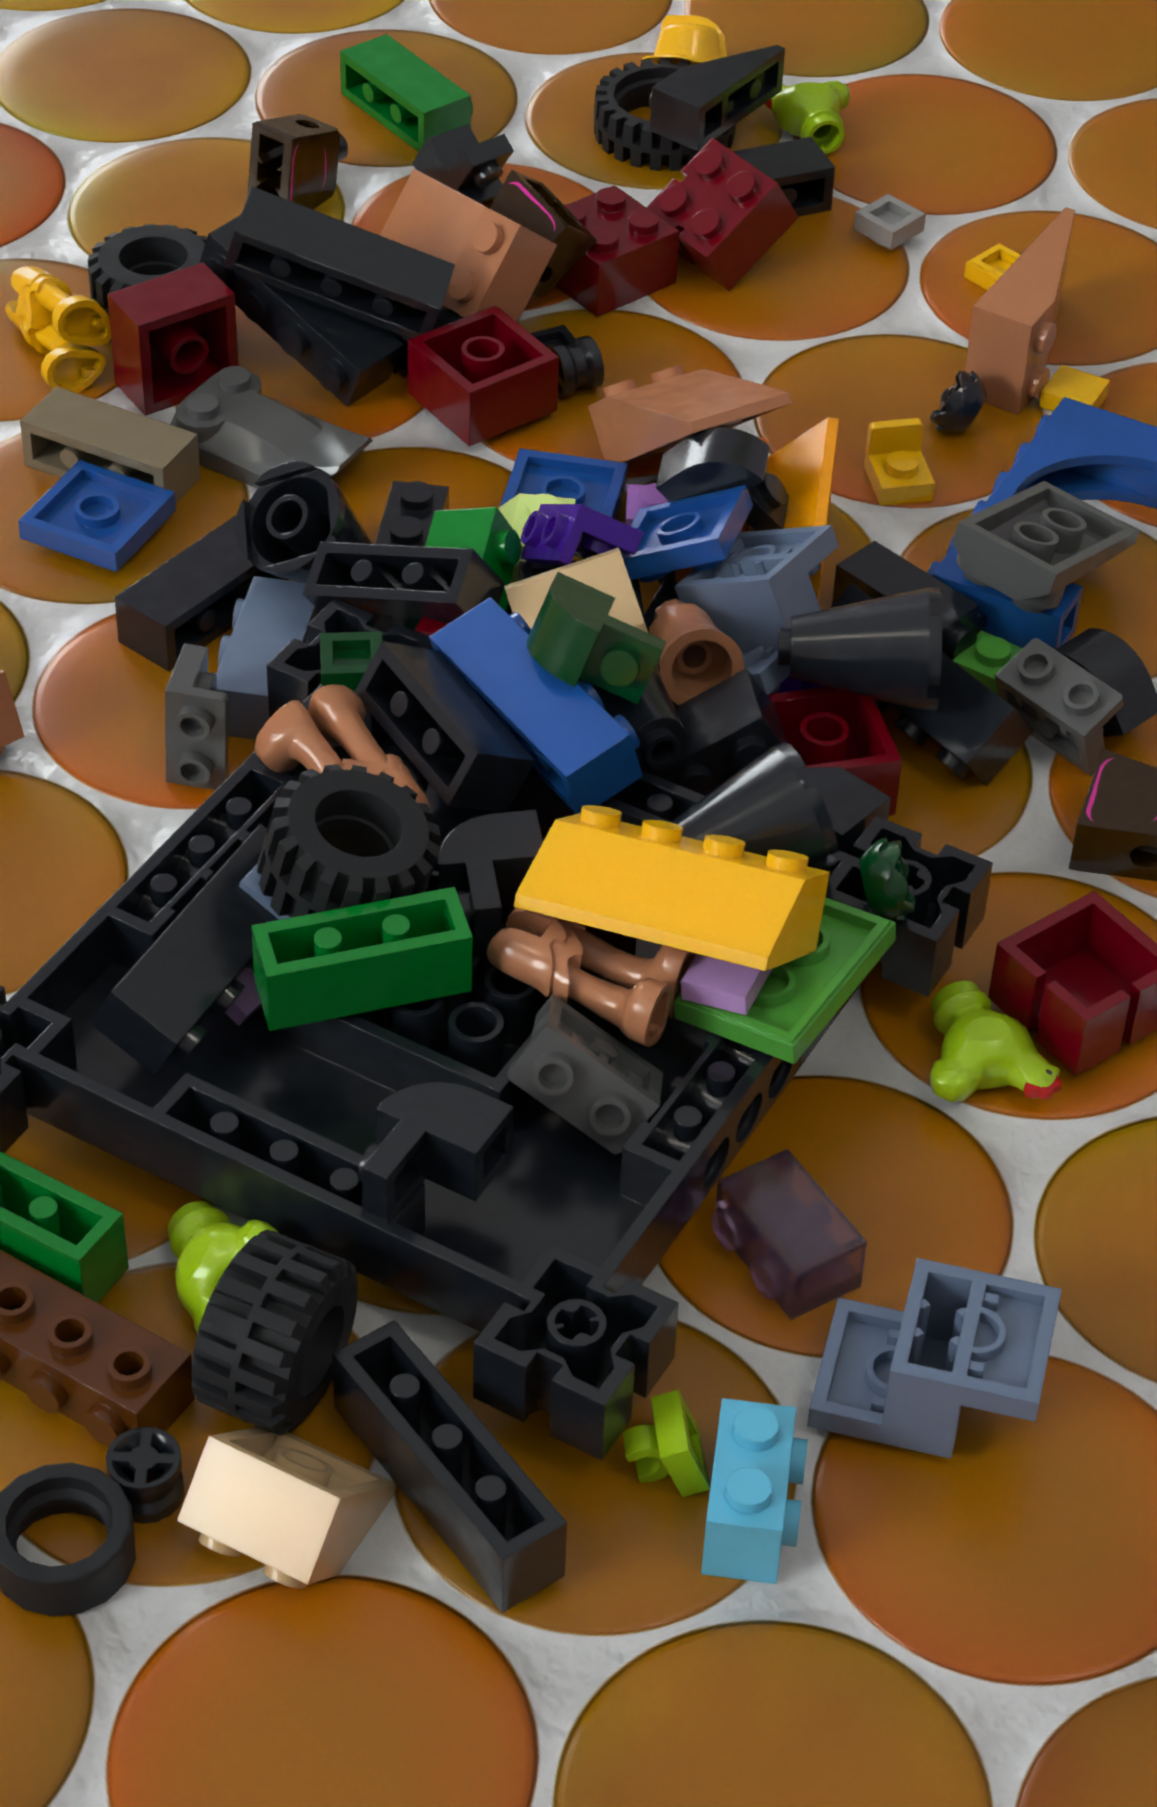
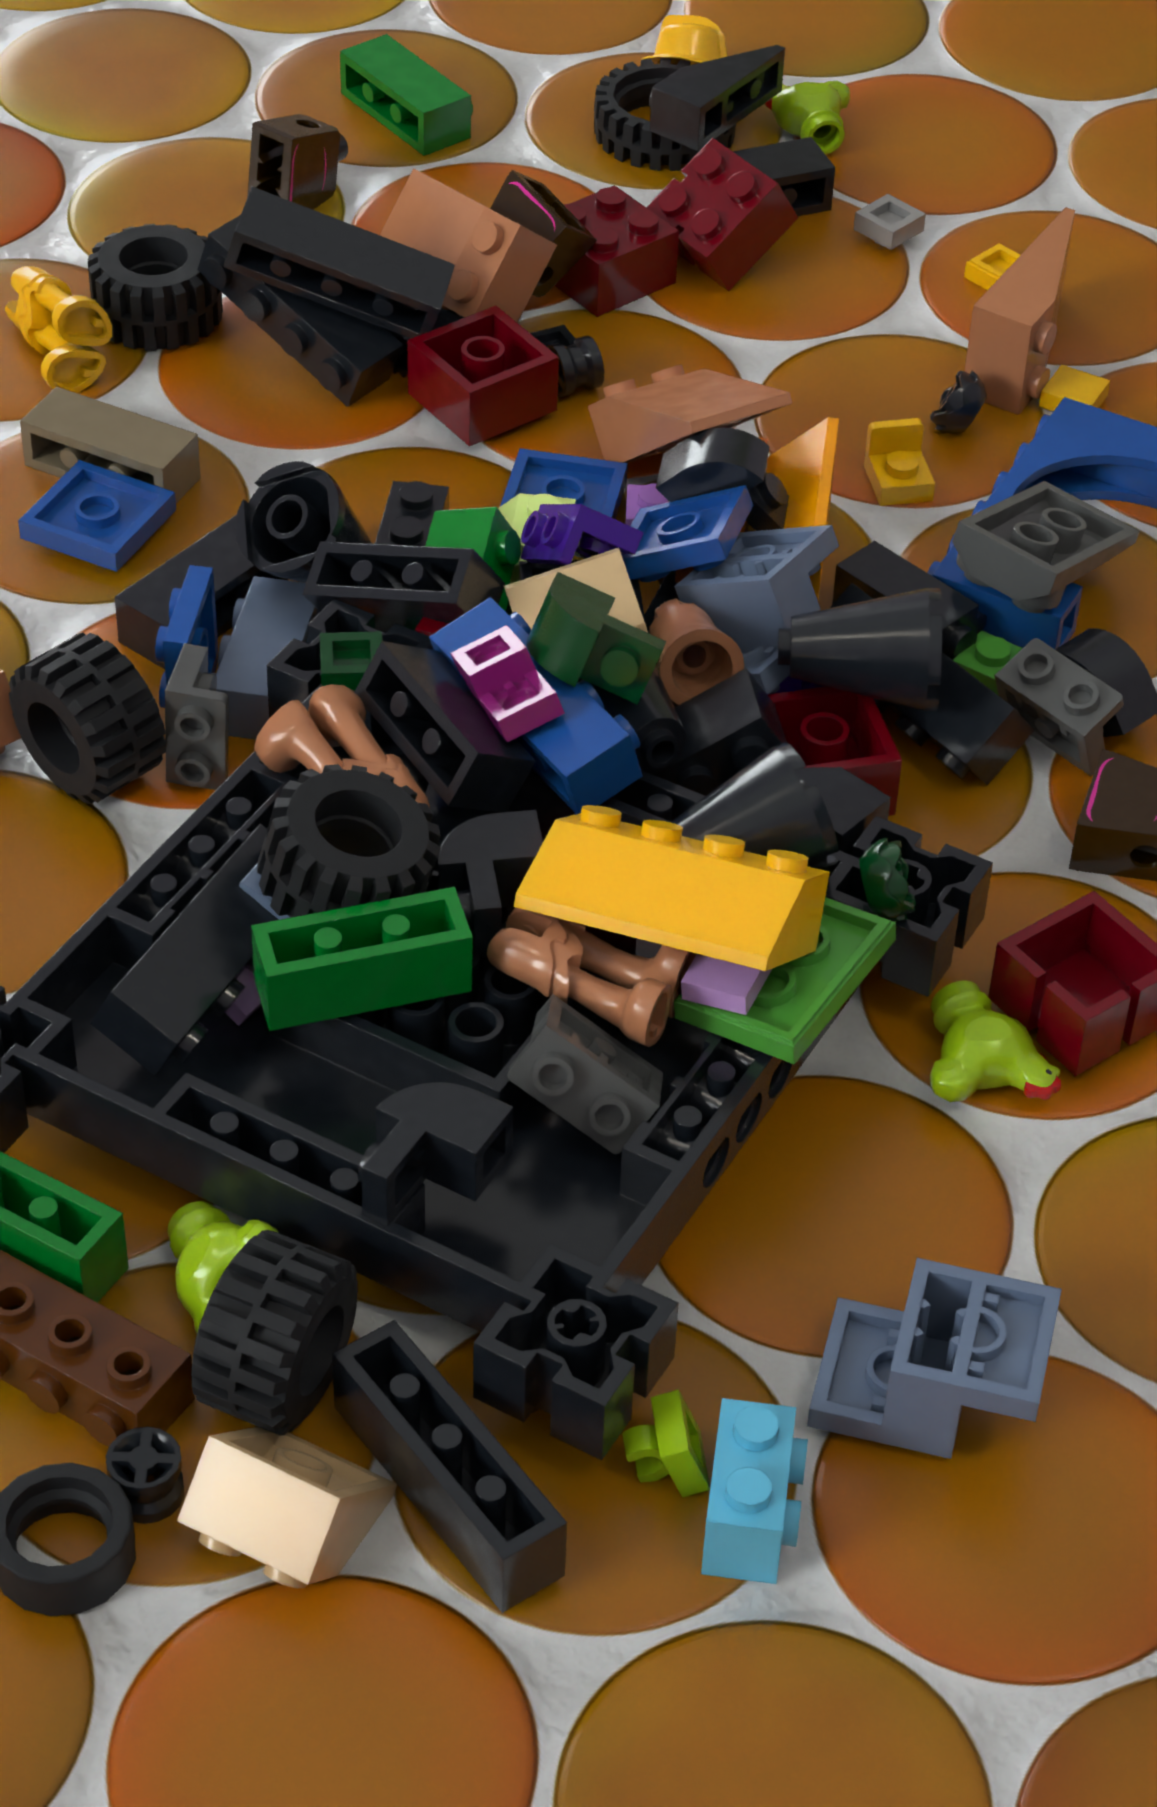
dark red brick [107,262,239,416] -> none
dark grey slope [170,366,373,489] -> none
black brick [412,124,514,204] -> none
brick [712,1149,867,1320] -> none
none -> black tyre [9,633,166,804]
none -> blue plate [155,565,218,708]
none -> magenta slope [450,625,565,742]

